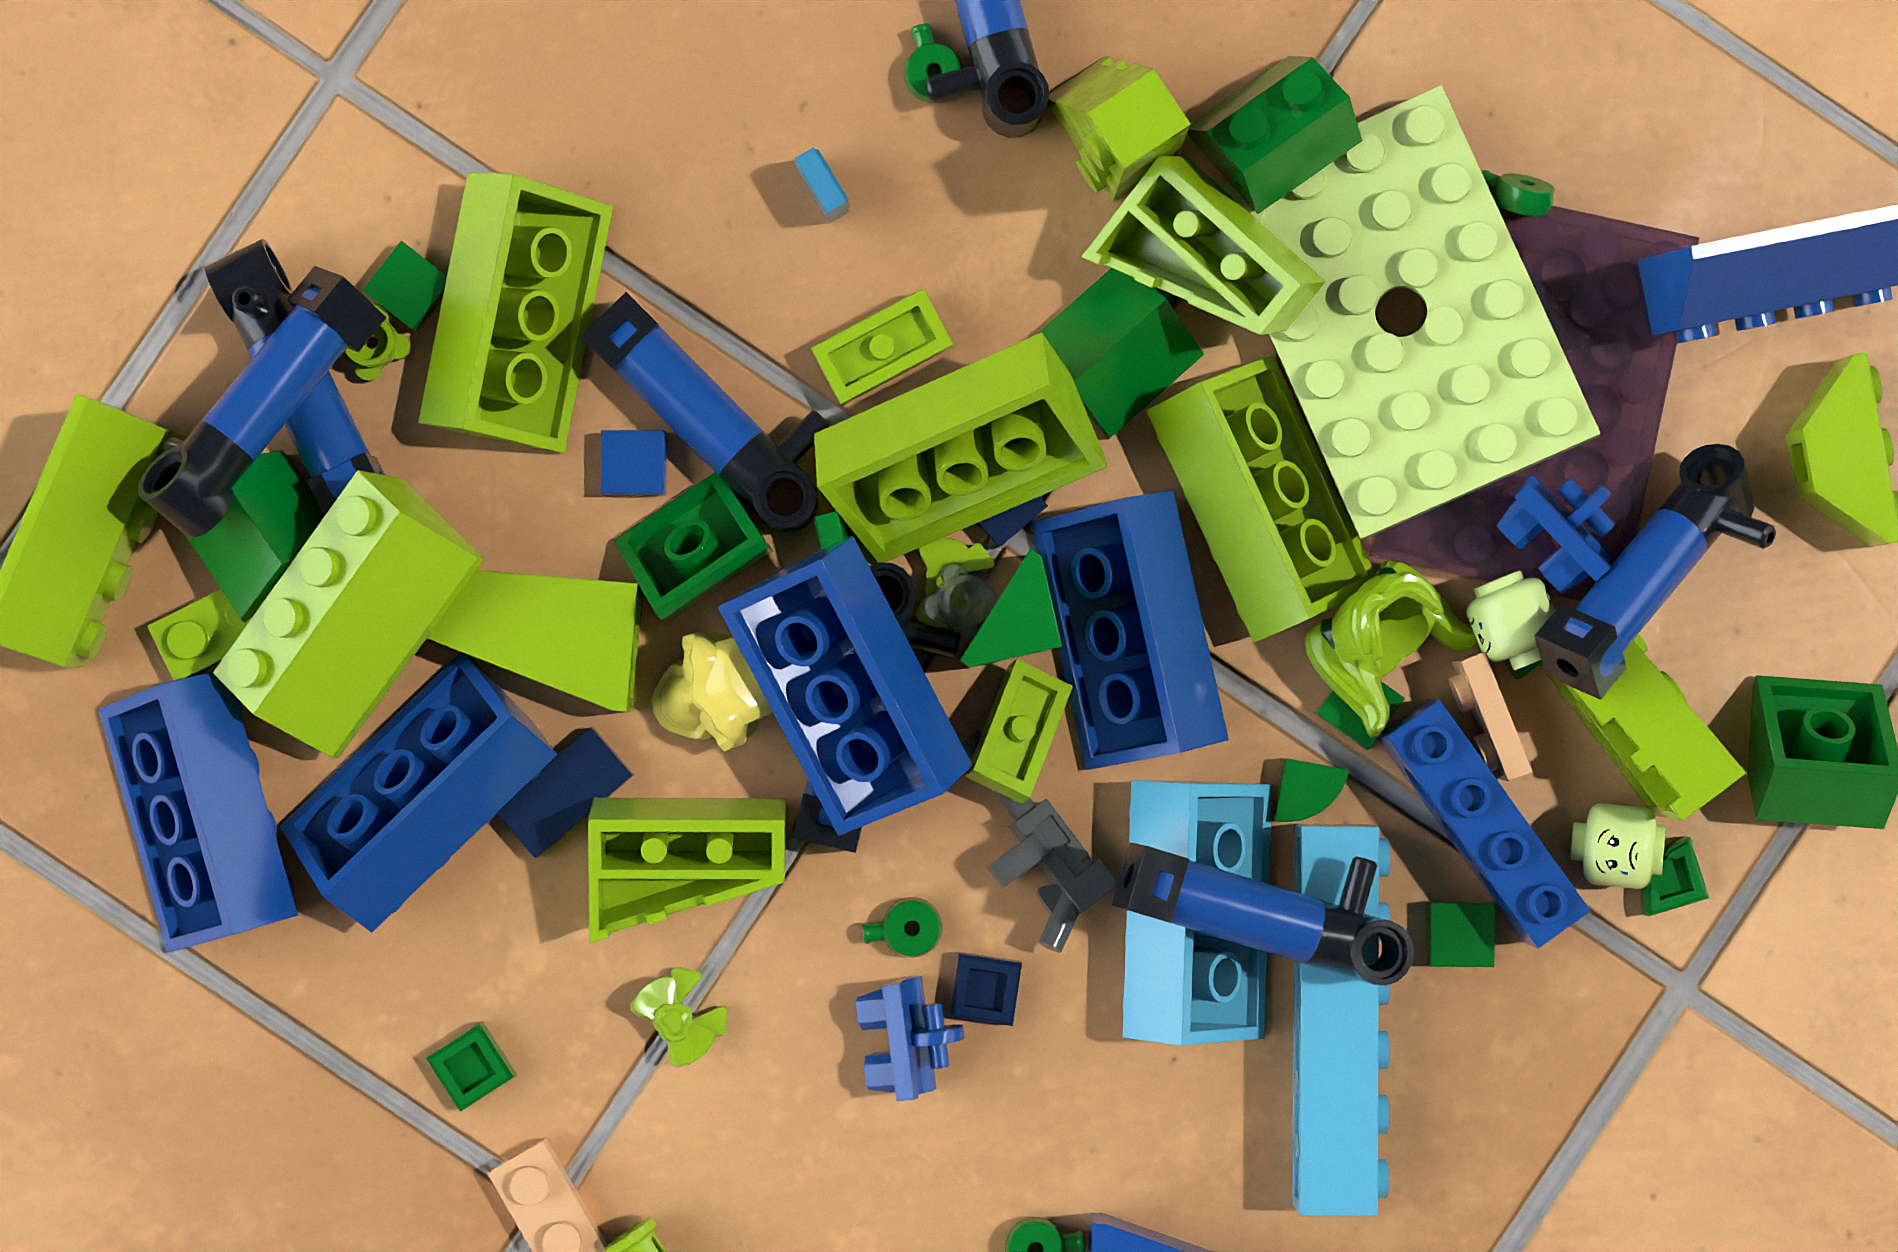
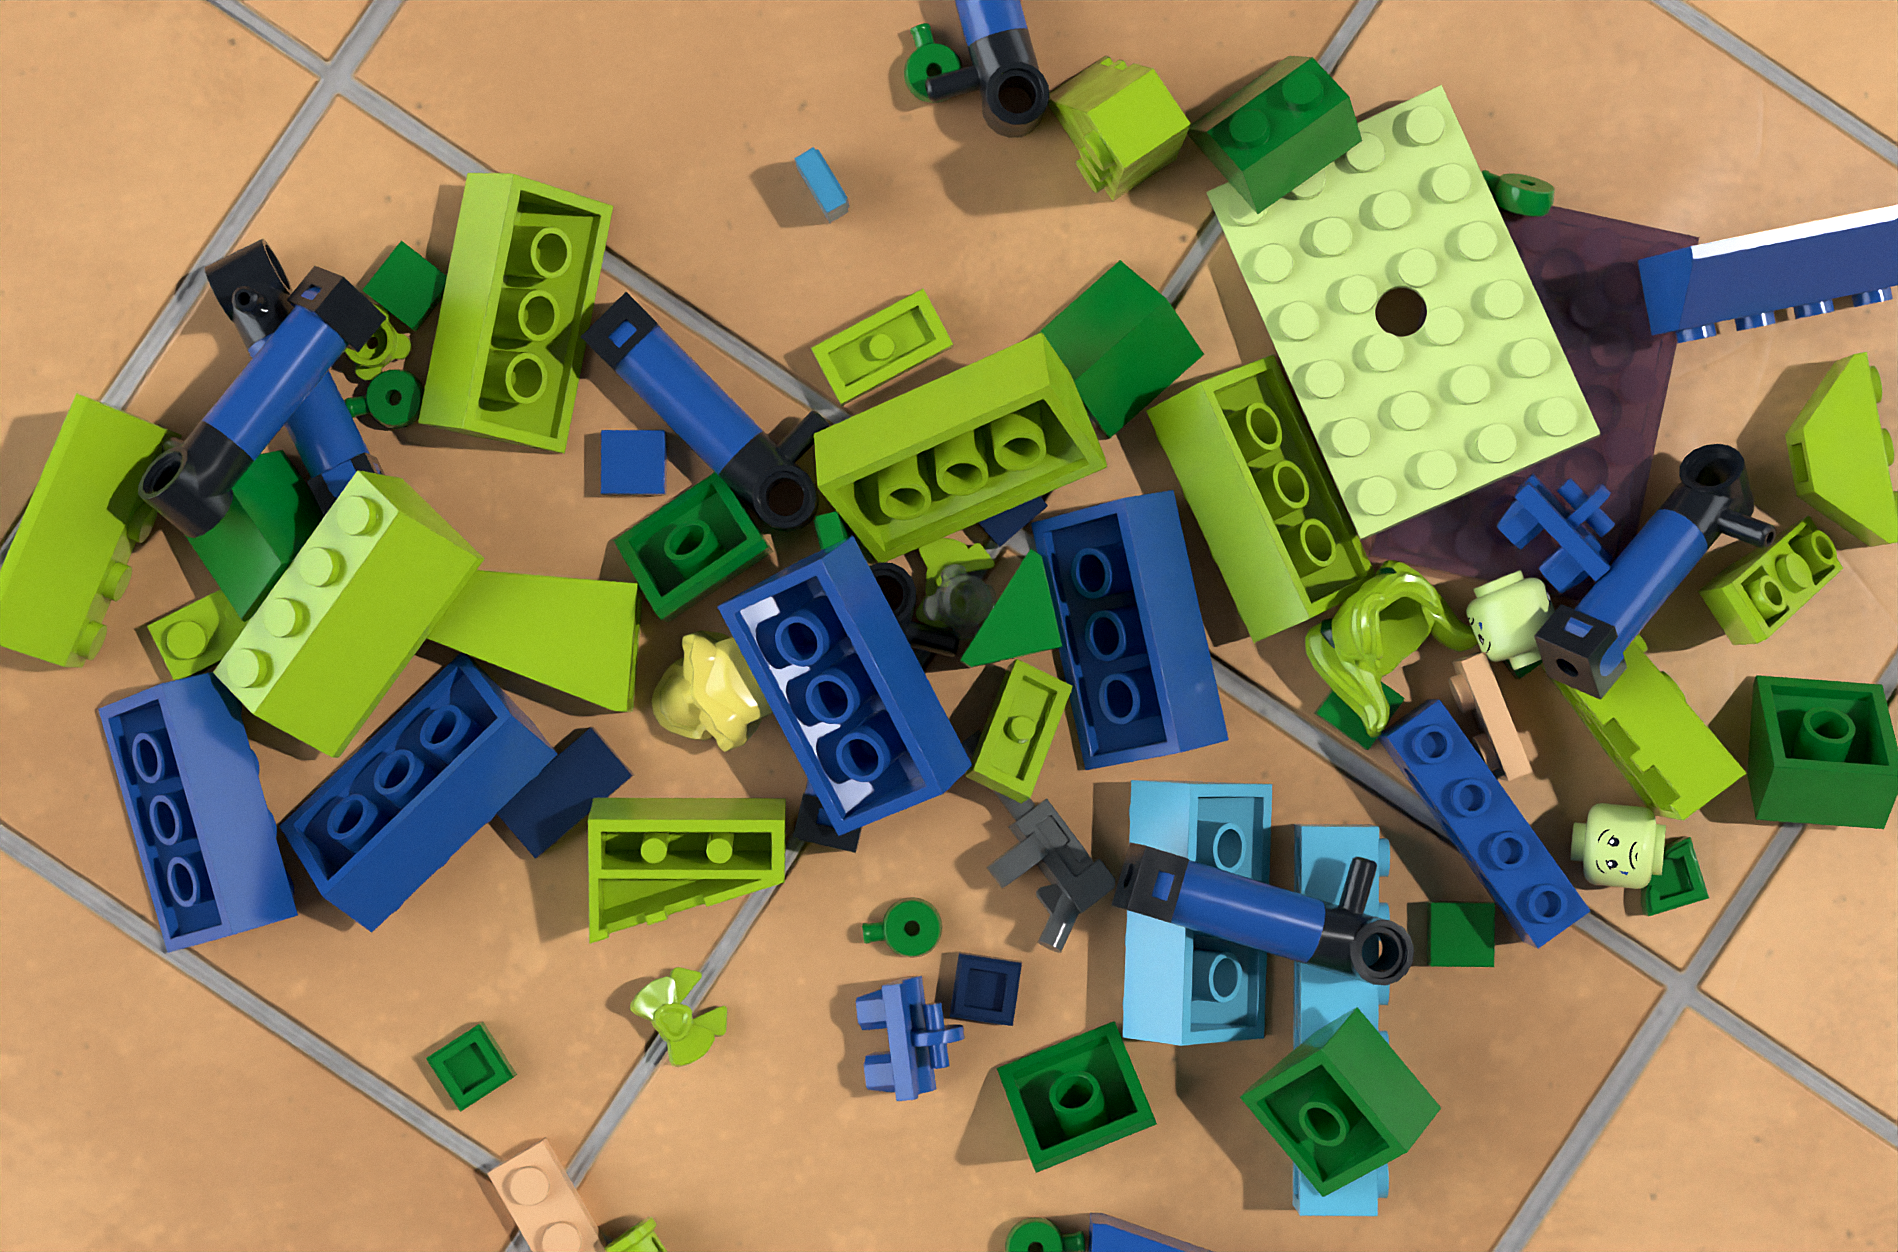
lime wedge [1081,156,1326,335] -> none
green tile [1273,758,1349,822] -> none
none -> green piece [345,369,425,429]
none -> green slope [997,1021,1157,1173]
none -> green slope [1240,1007,1441,1197]
none -> lime slope [1698,515,1843,645]

